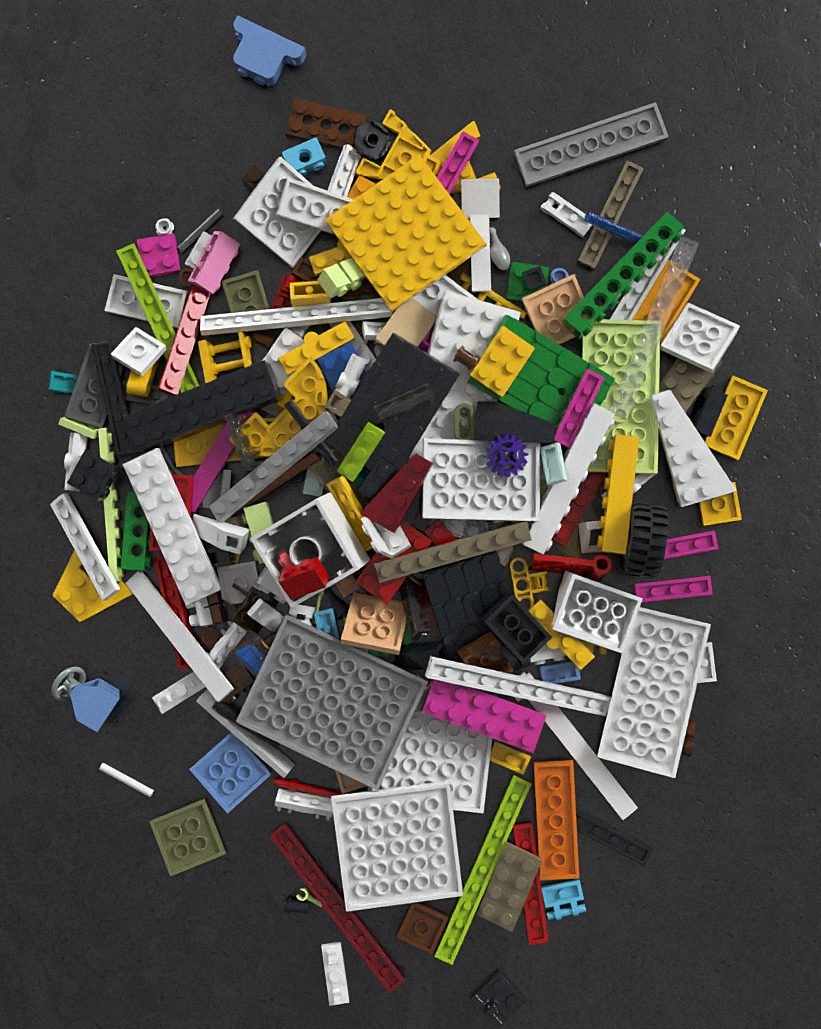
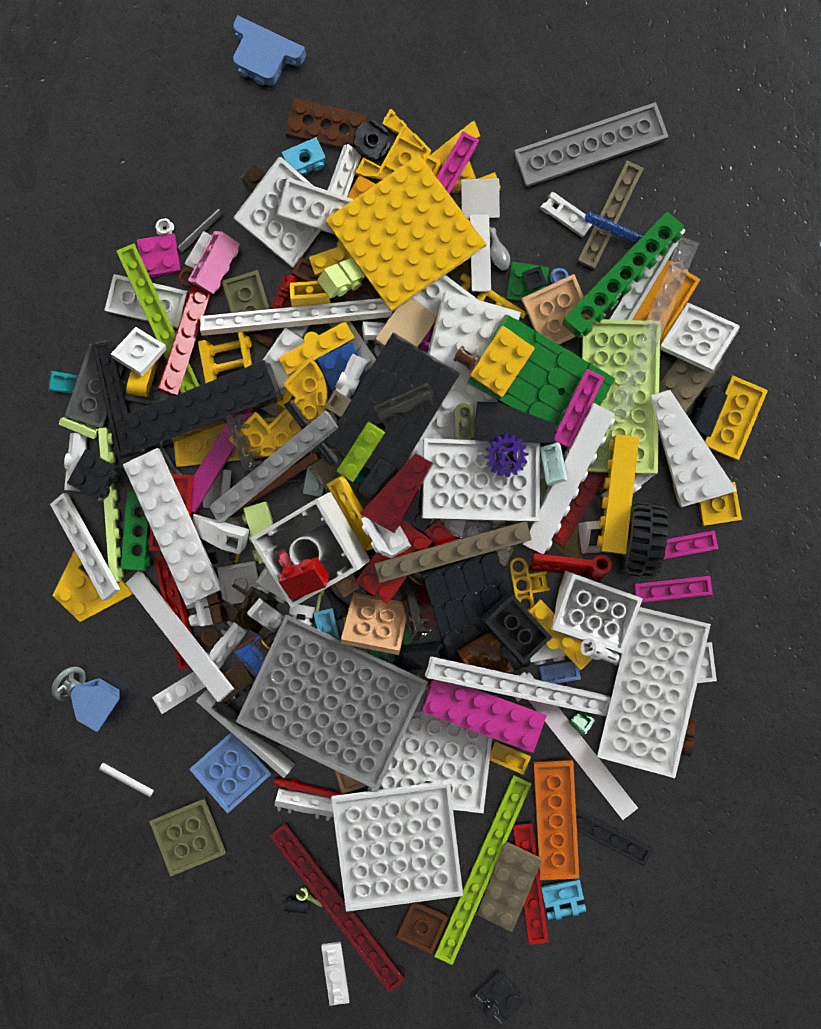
none -> tile [568,710,596,736]
none -> white pin [580,638,621,665]

